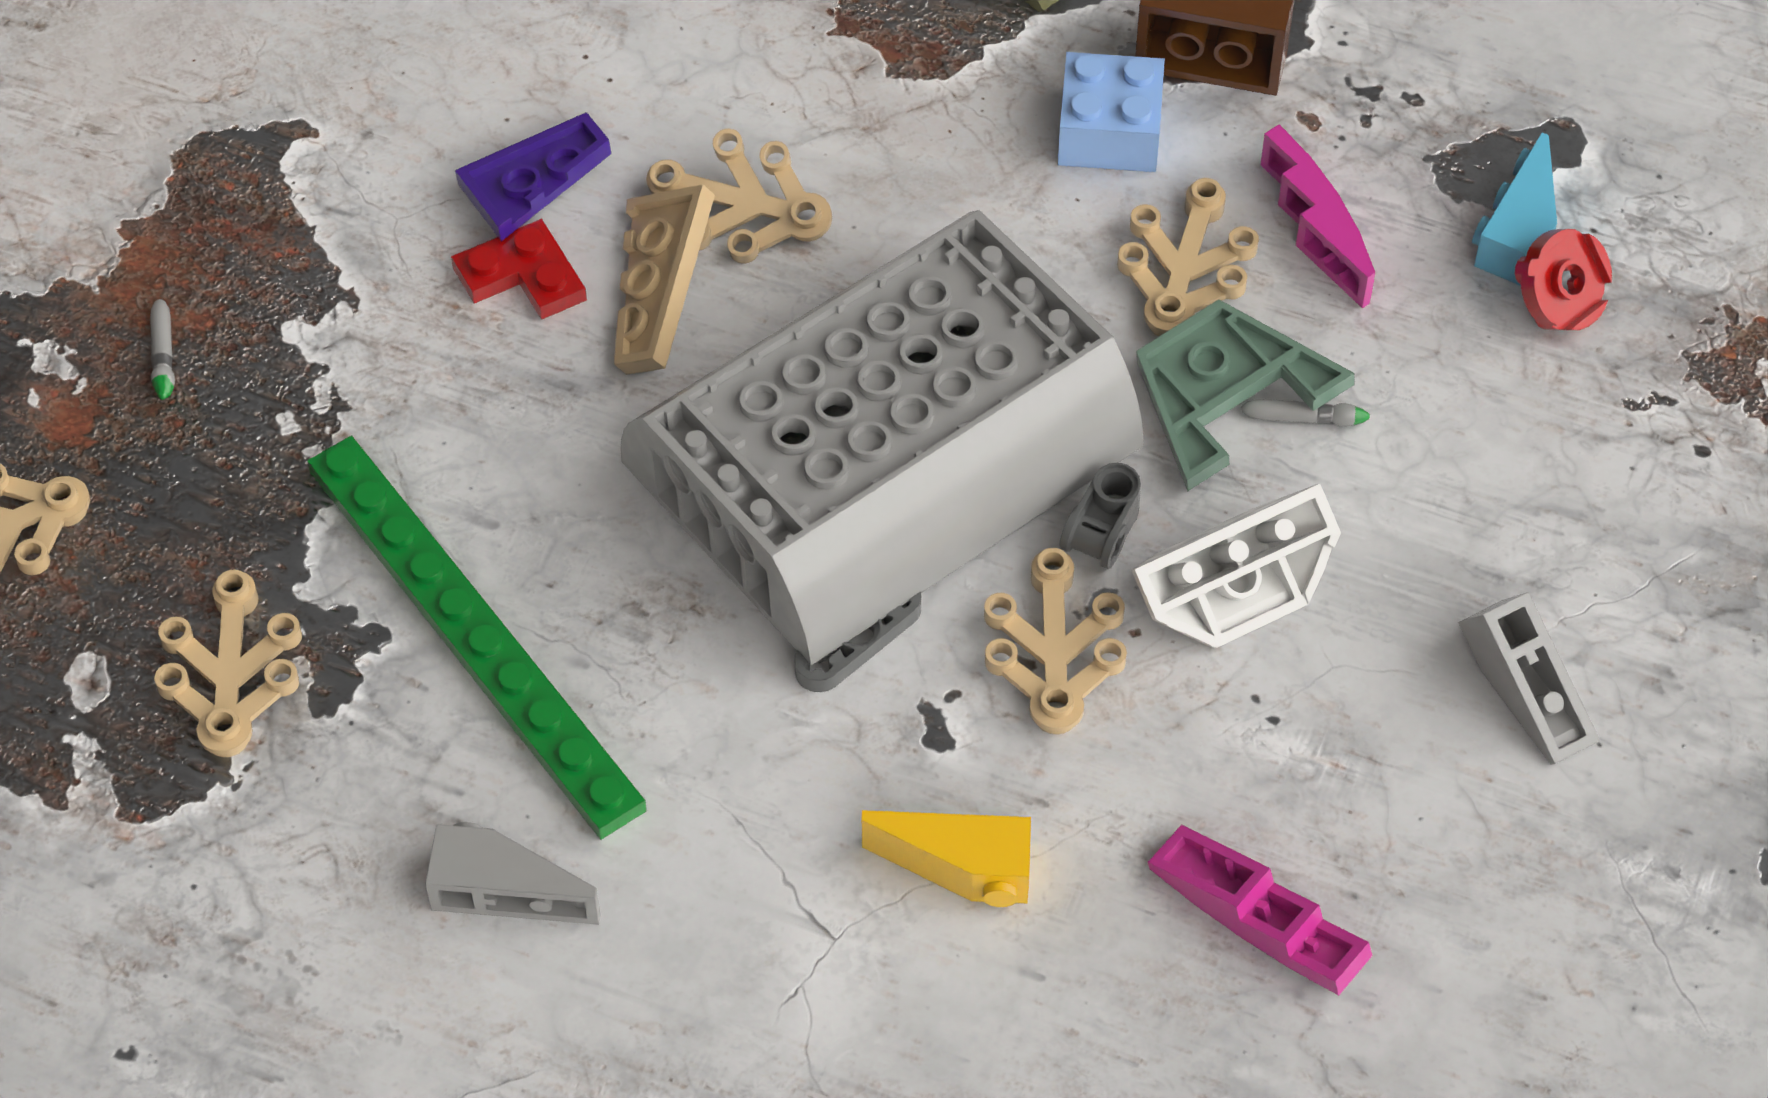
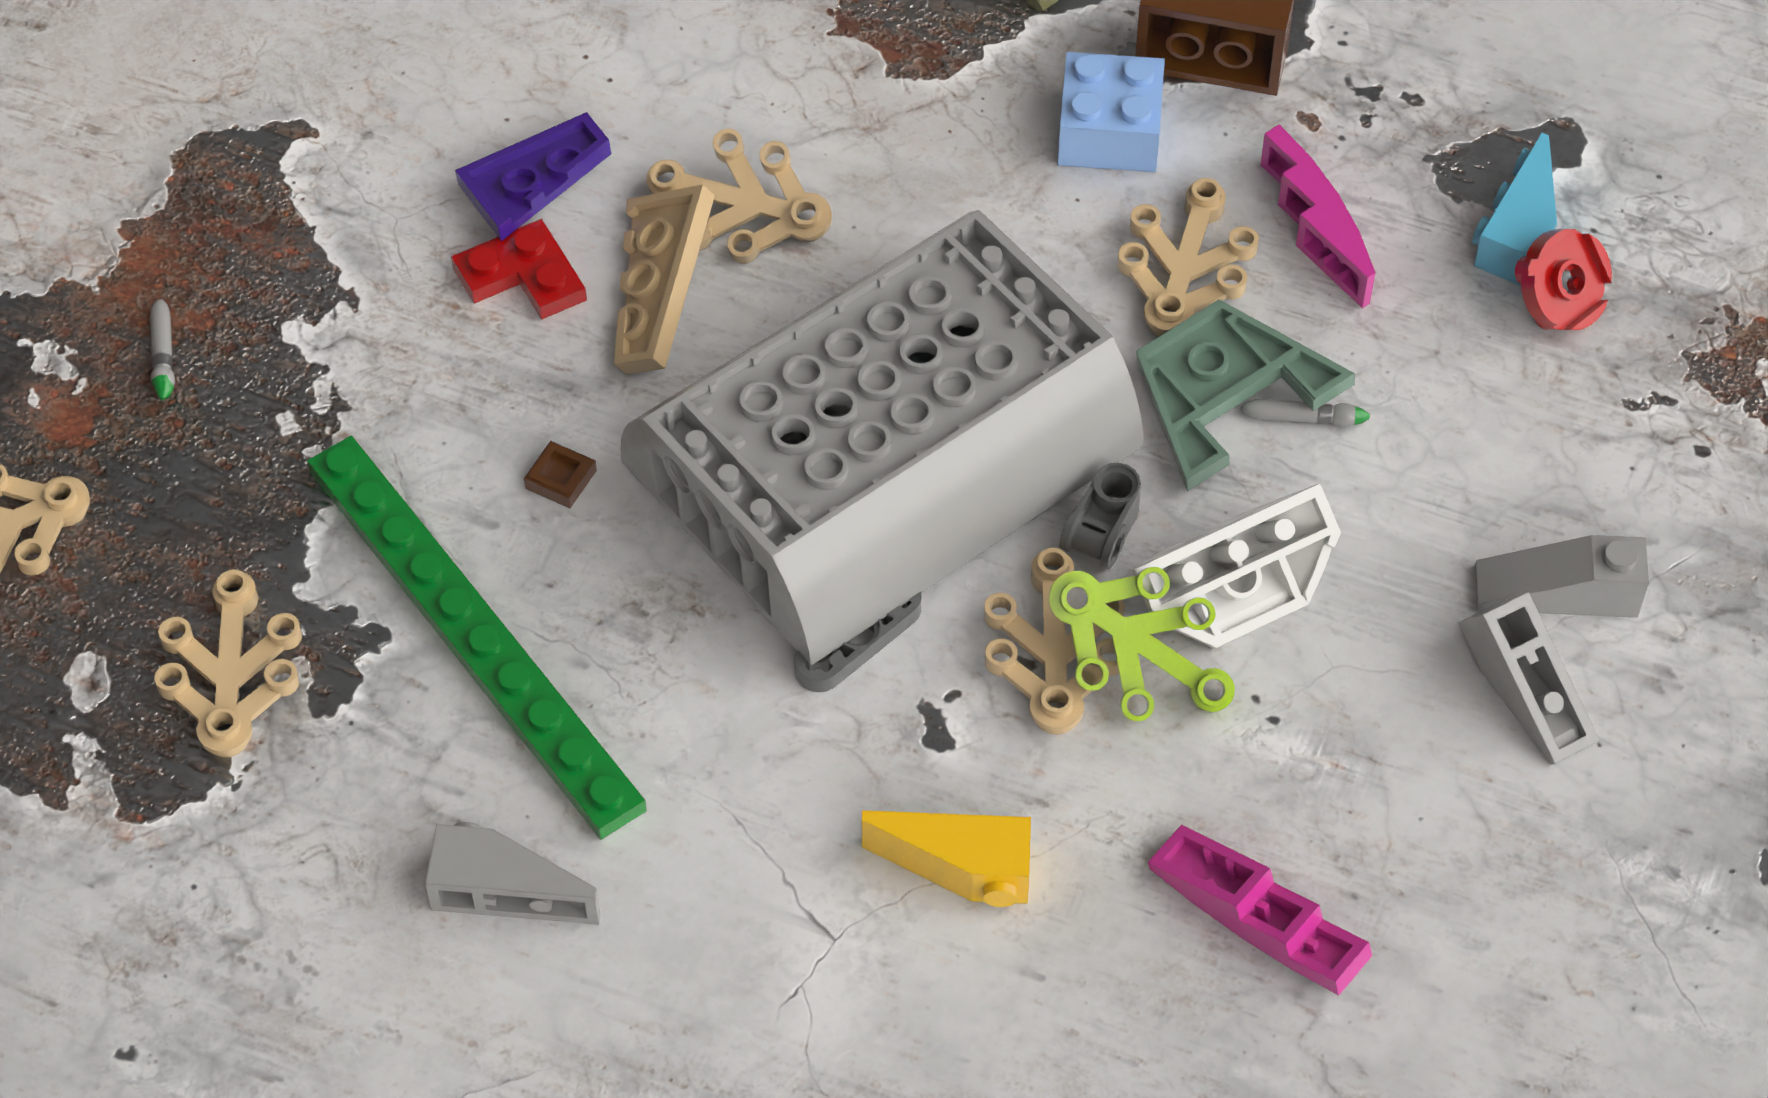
none -> reddish brown tile [524,440,597,509]
none -> lime plant [1049,567,1235,721]
none -> light grey slope [1475,535,1649,618]

